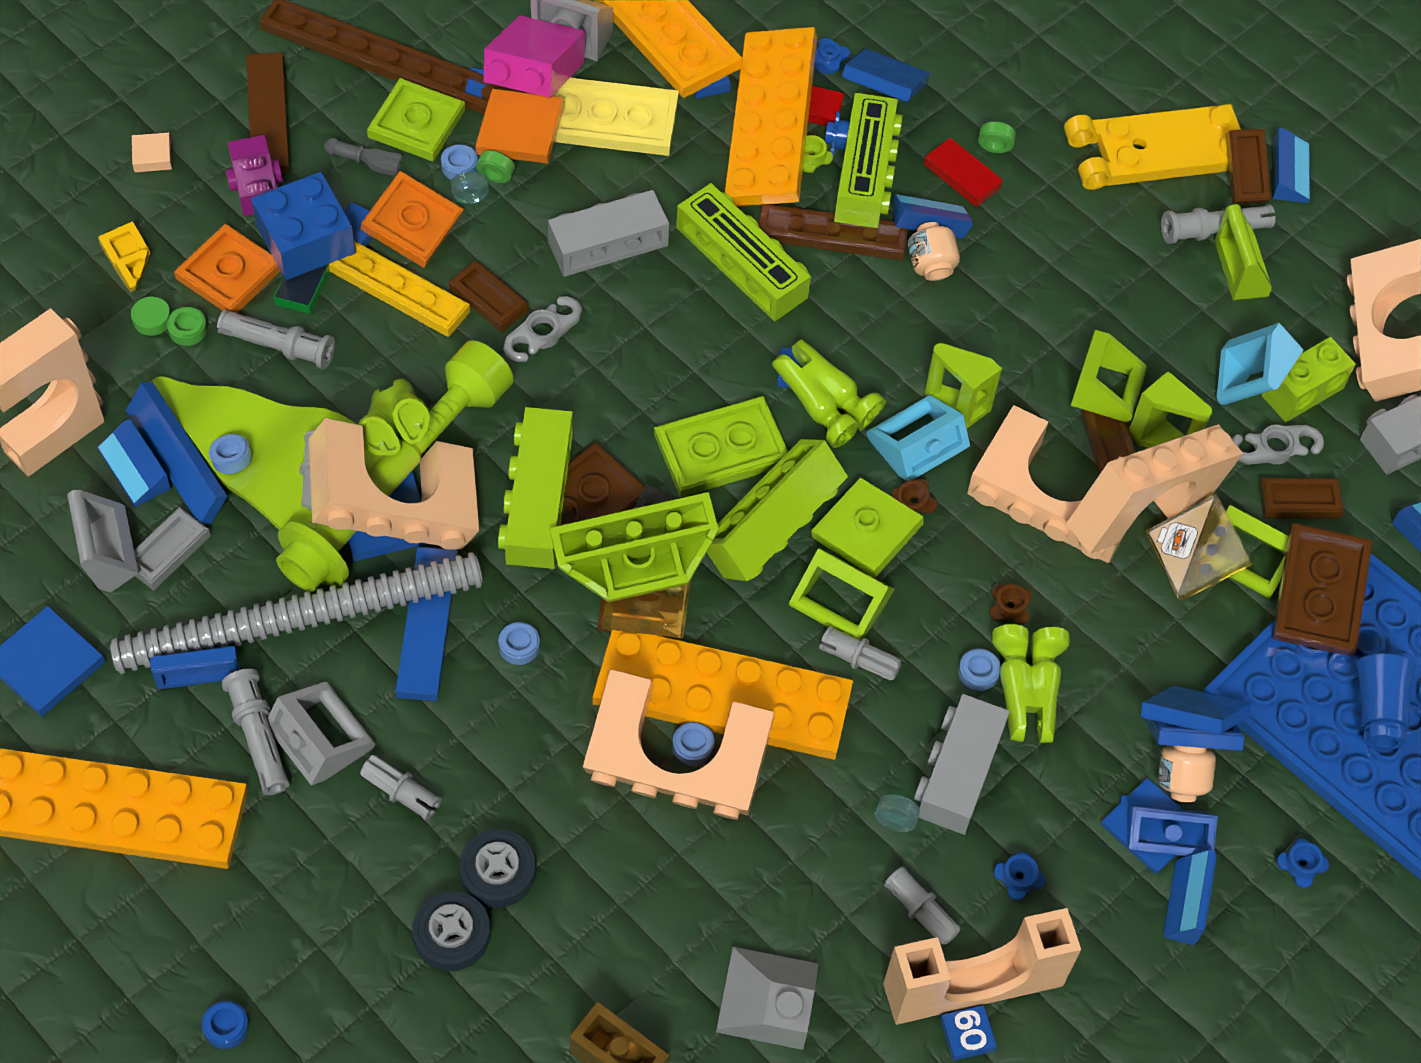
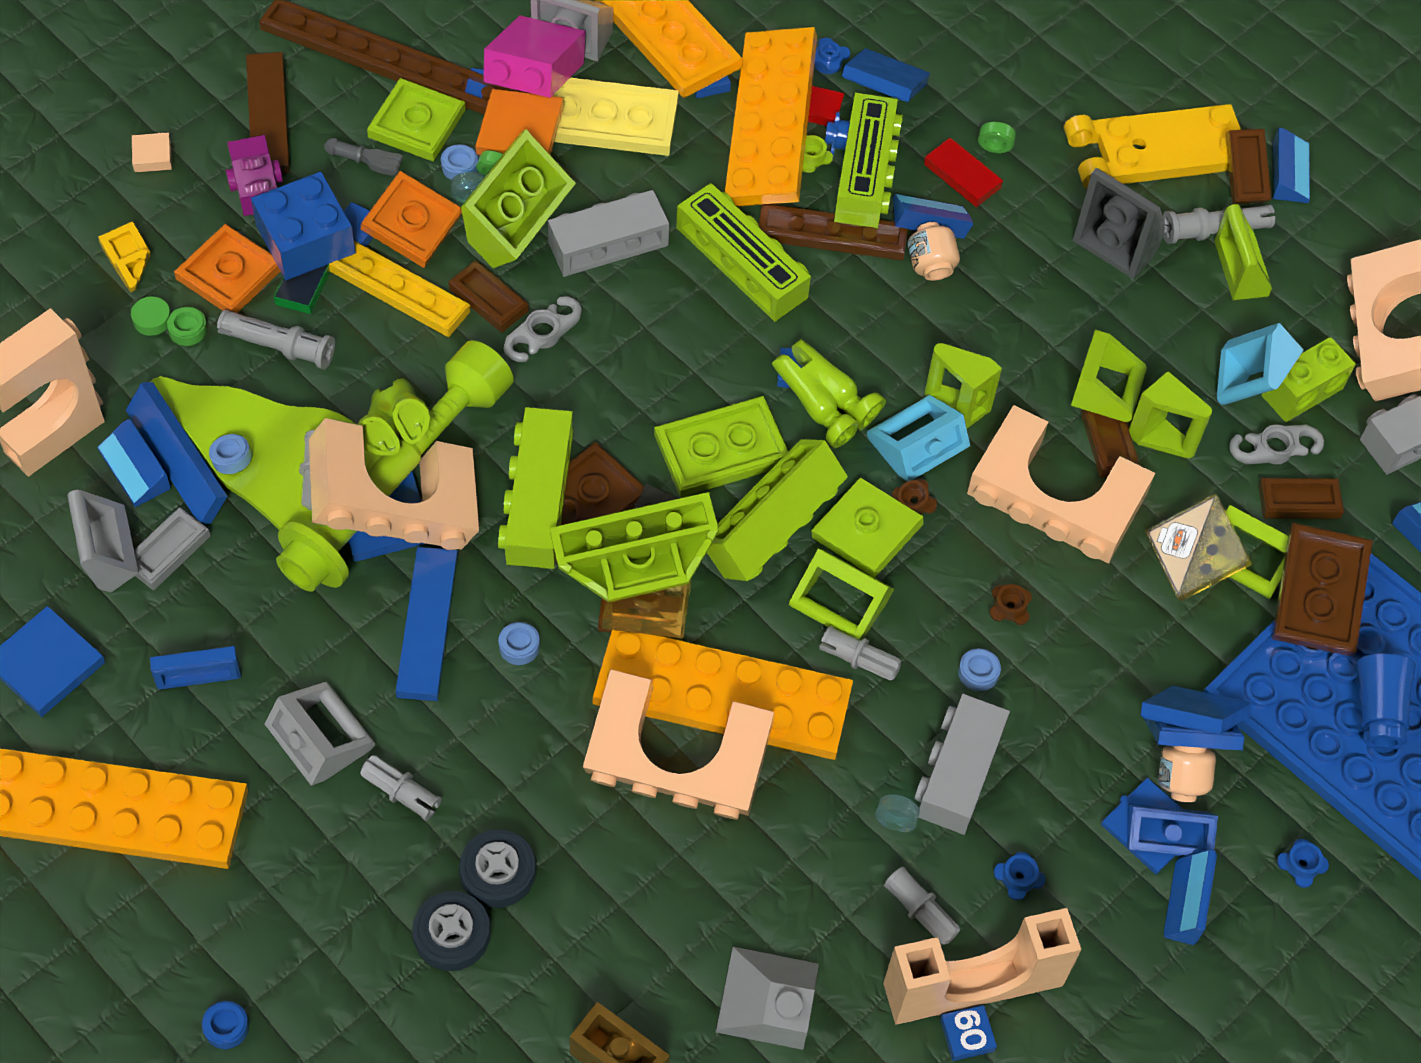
light grey piece [110,552,483,674] -> none
light grey pin [221,669,290,795] -> none
medium blue tile [672,722,715,766] -> none
lime piece [992,624,1070,743] -> none
light nougat arch [1066,424,1243,554] -> none
none -> lime slope [461,129,576,268]
none -> dark grey slope [1073,168,1165,279]

